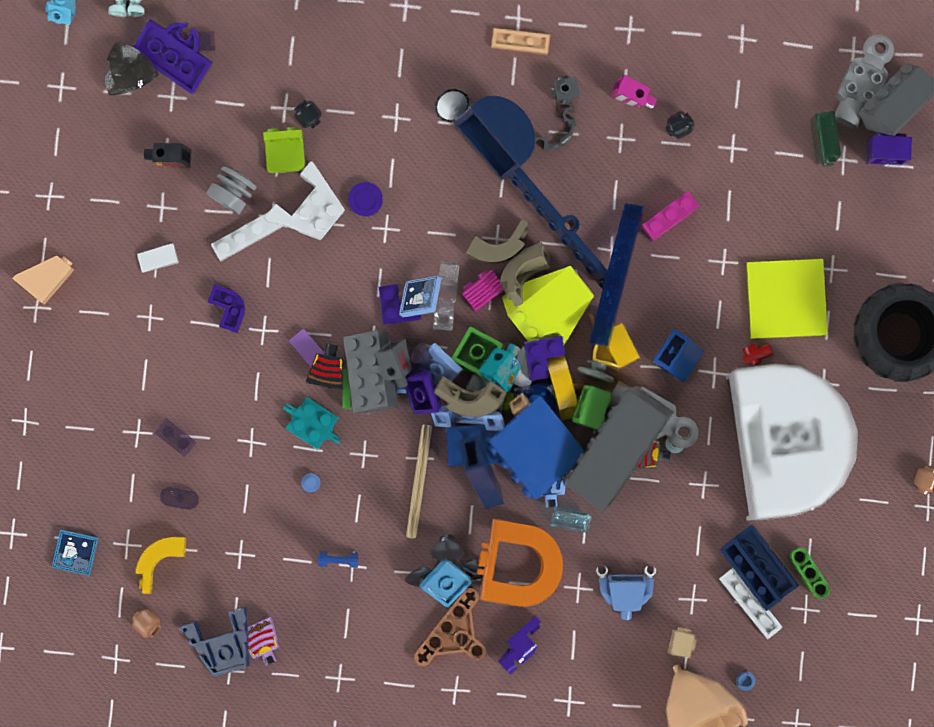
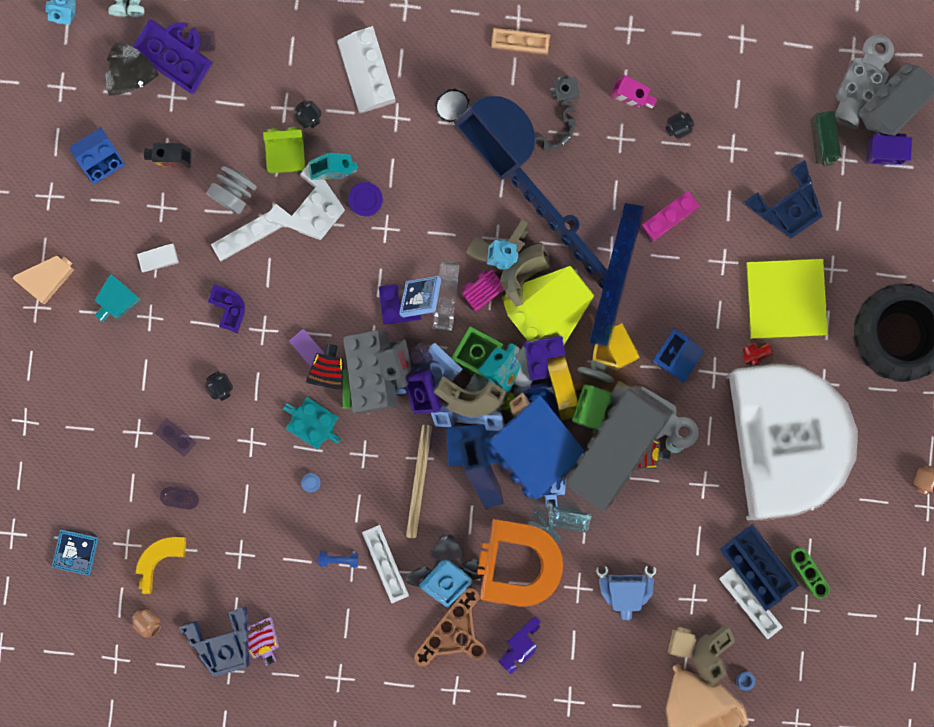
none -> blue slope [69,127,126,185]
none -> teal torso [94,274,141,322]
none -> black head [205,371,233,401]
none -> teal torso [309,153,358,180]
none -> white slope [337,26,396,113]
none -> white tile [362,525,409,604]
none -> medium azure brick [487,240,518,269]
none -> clear light blue plant [528,503,562,543]
none -> dark tan arch [693,625,735,685]
none -> dark blue wing [743,160,823,239]

